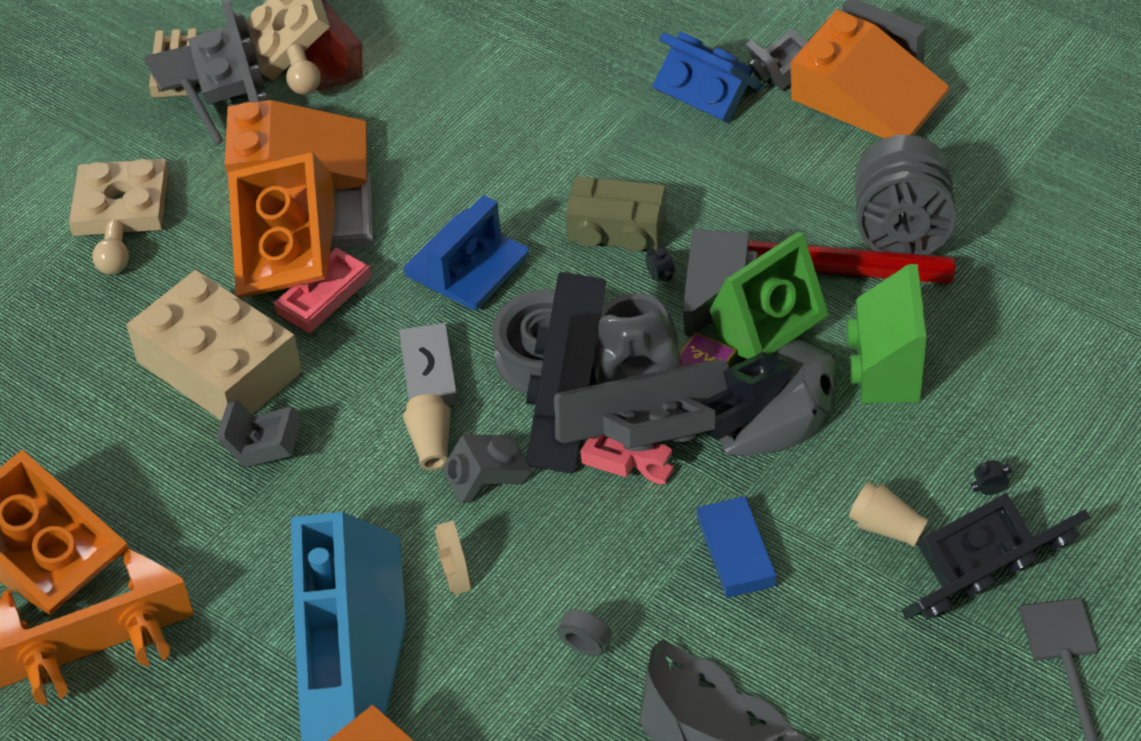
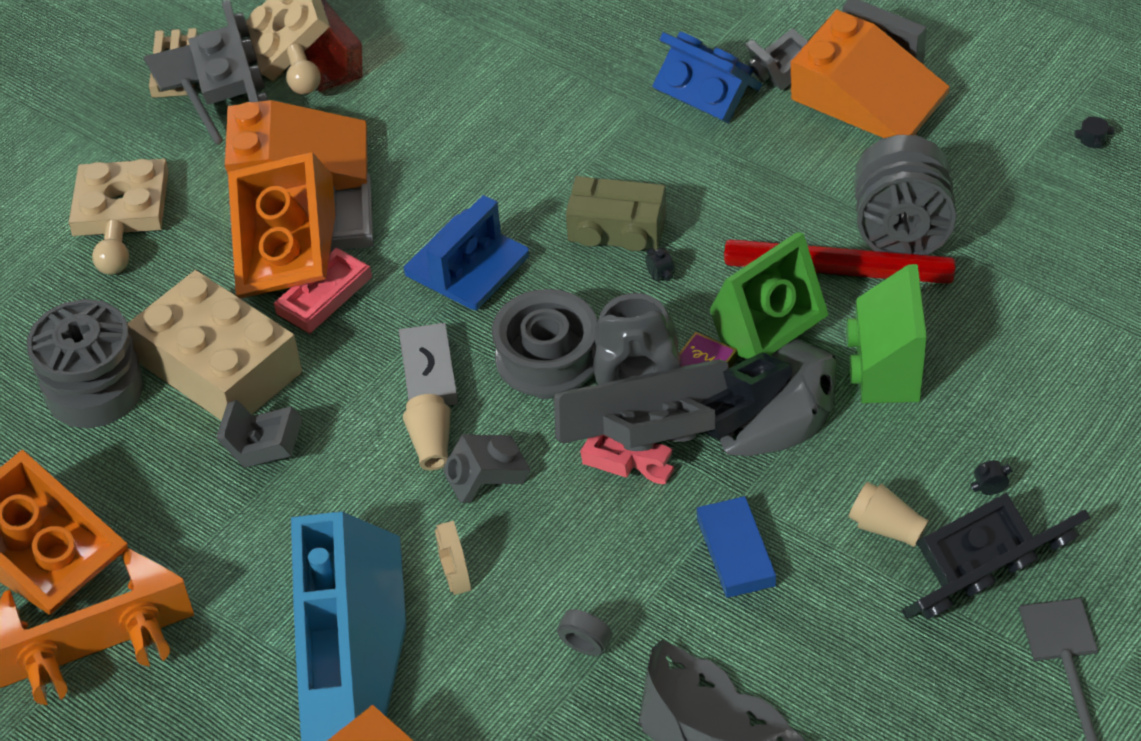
black bracket [526,272,606,473] -> none
dark grey slope [683,229,758,335] -> none
none -> dark grey wheel [27,299,144,428]
none -> black piece [1074,116,1114,148]

